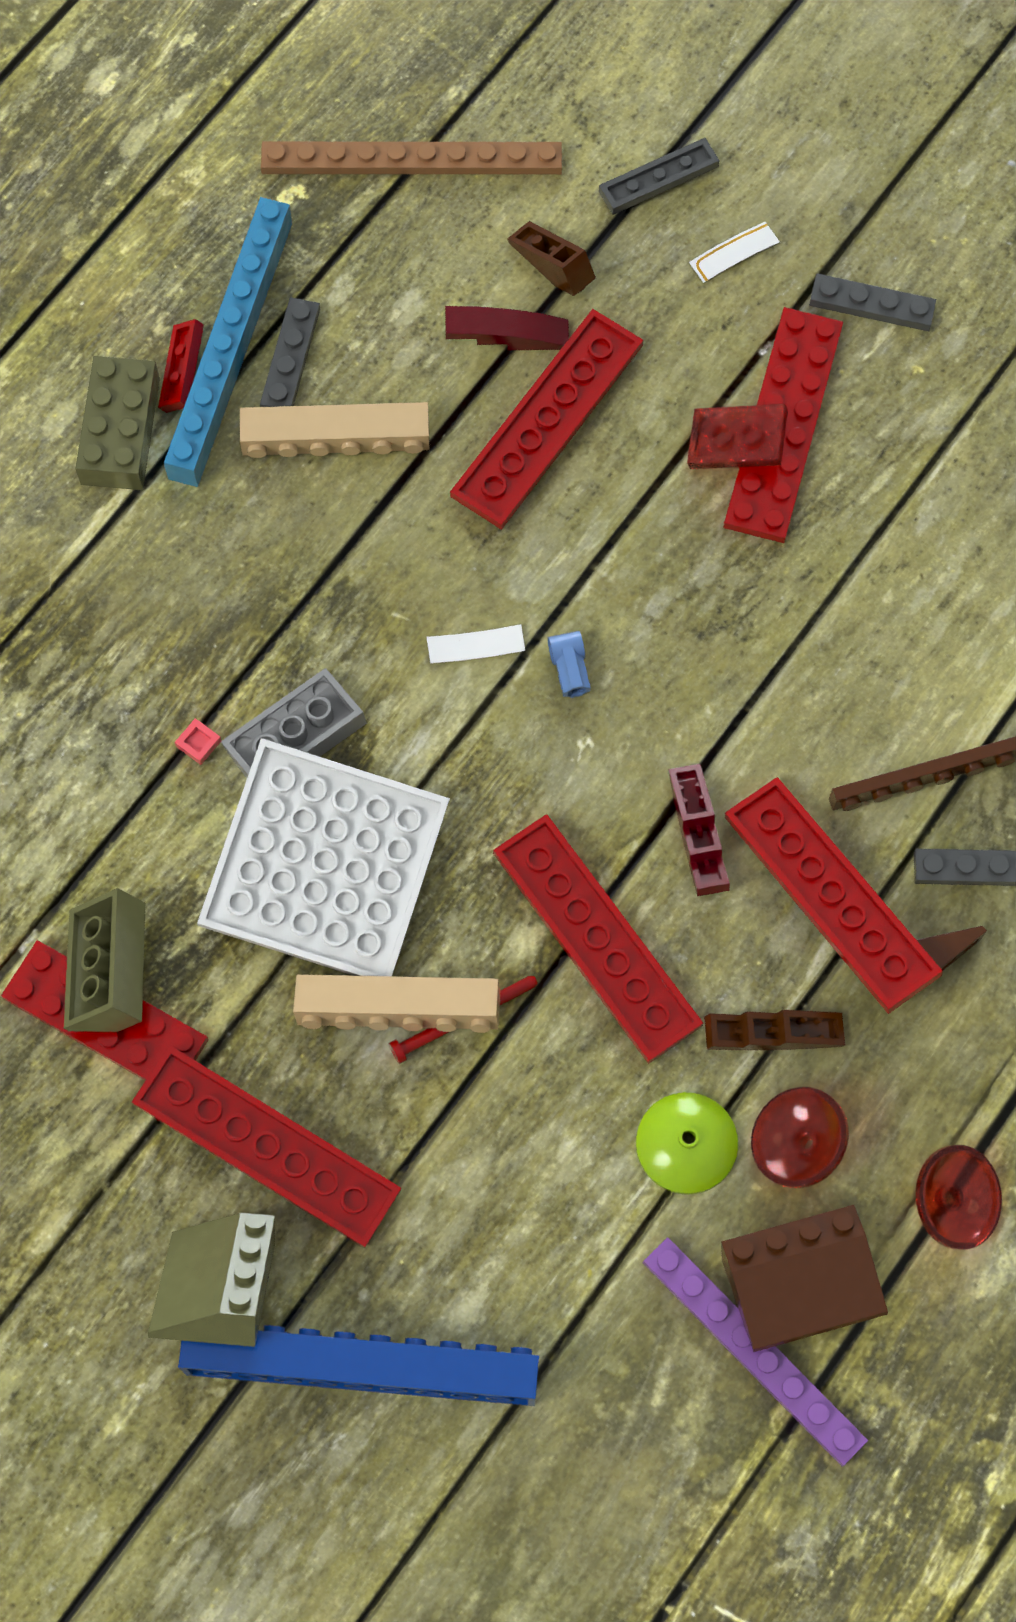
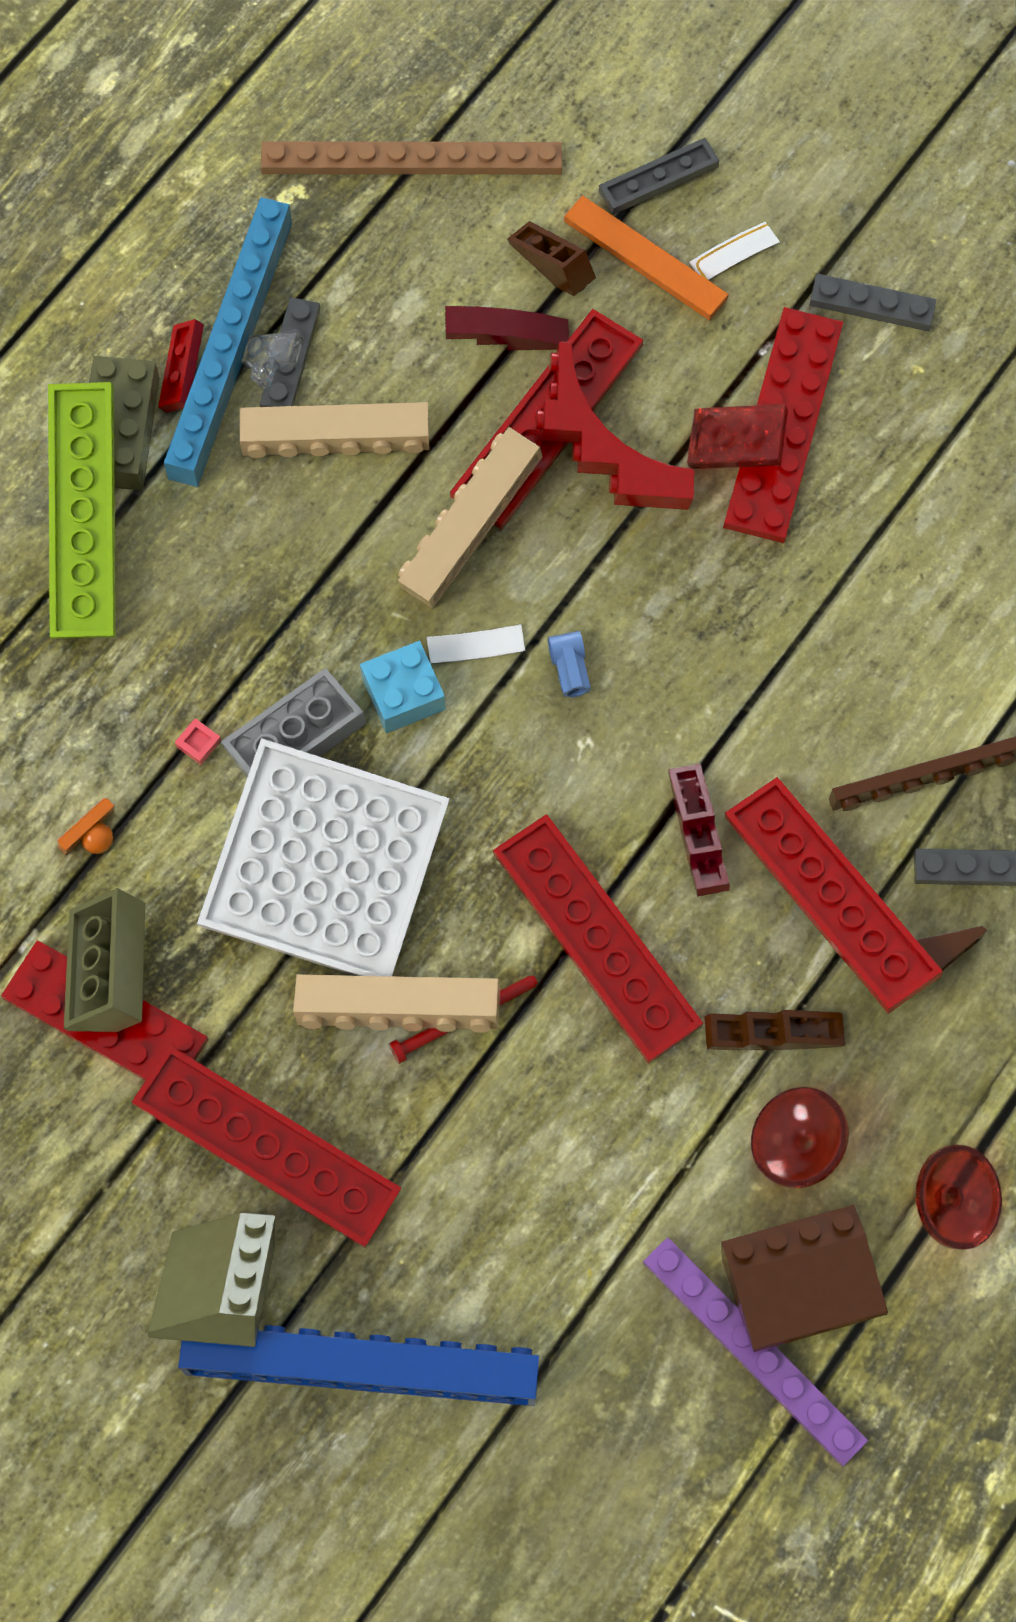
lime dish [636,1092,738,1195] -> none
none -> lime plate [48,382,116,639]
none -> orange tile [58,798,115,855]
none -> clear hinge [241,332,304,388]
none -> medium azure brick [360,640,446,734]
none -> tan brick [398,427,542,609]
none -> red arch [535,342,694,510]
none -> orange tile [564,195,729,321]

